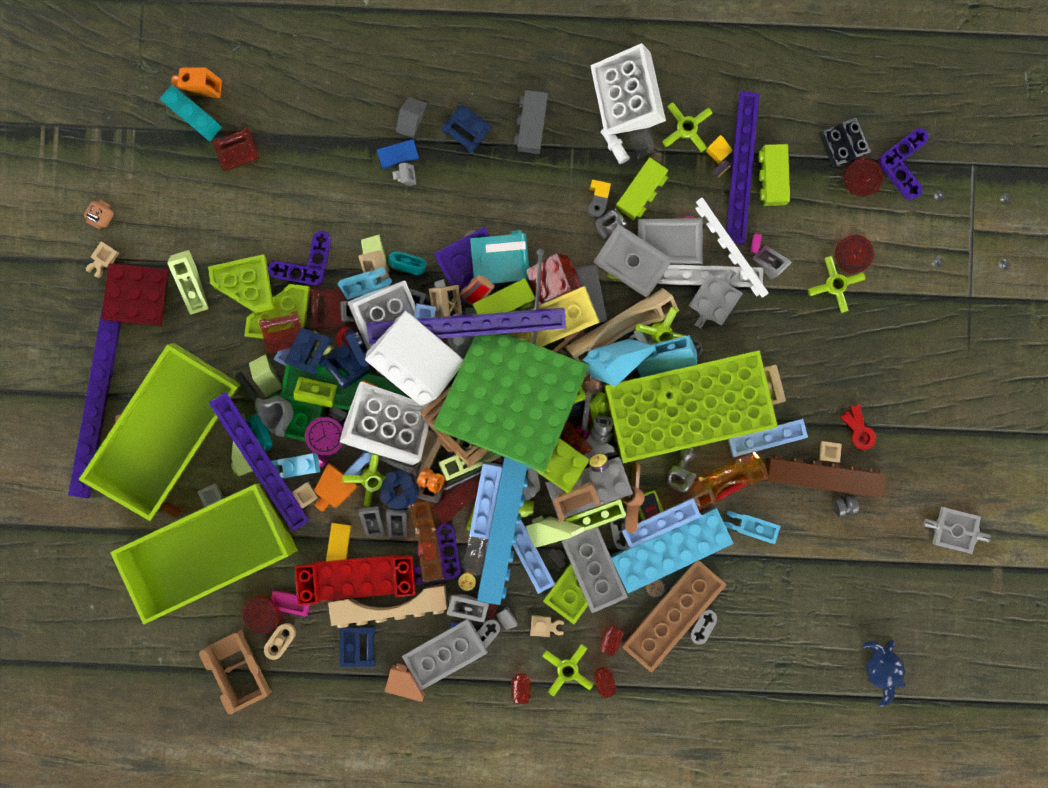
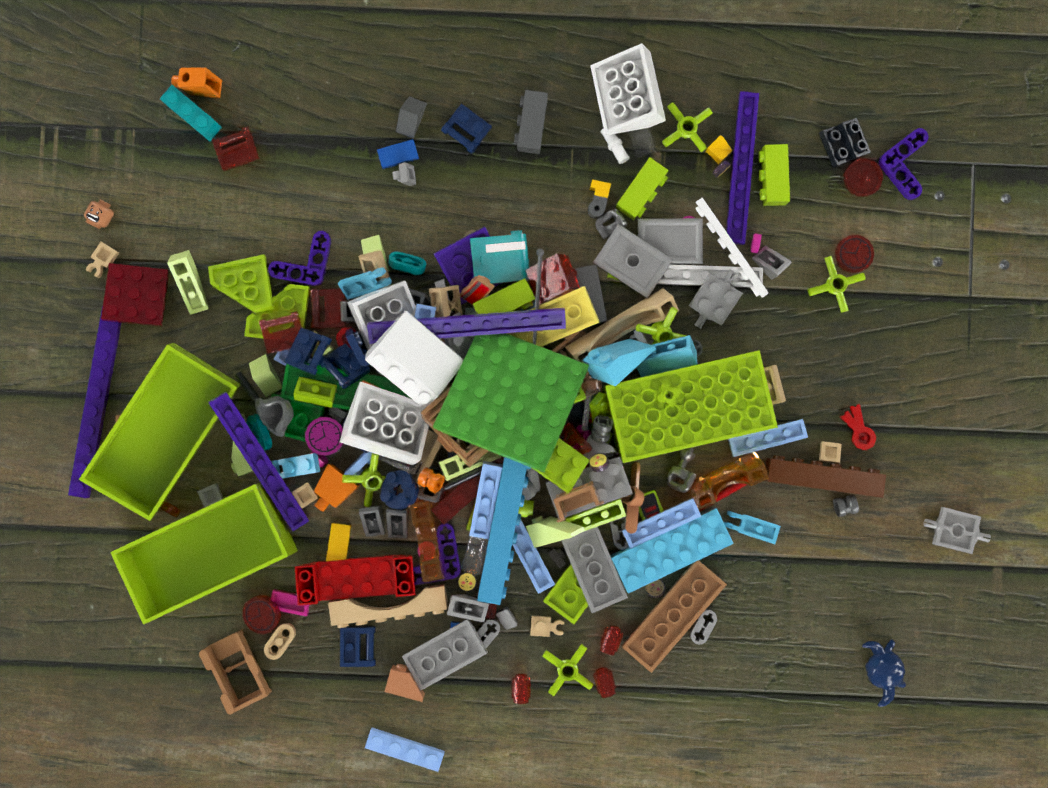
none -> light blue plate [365,728,445,772]

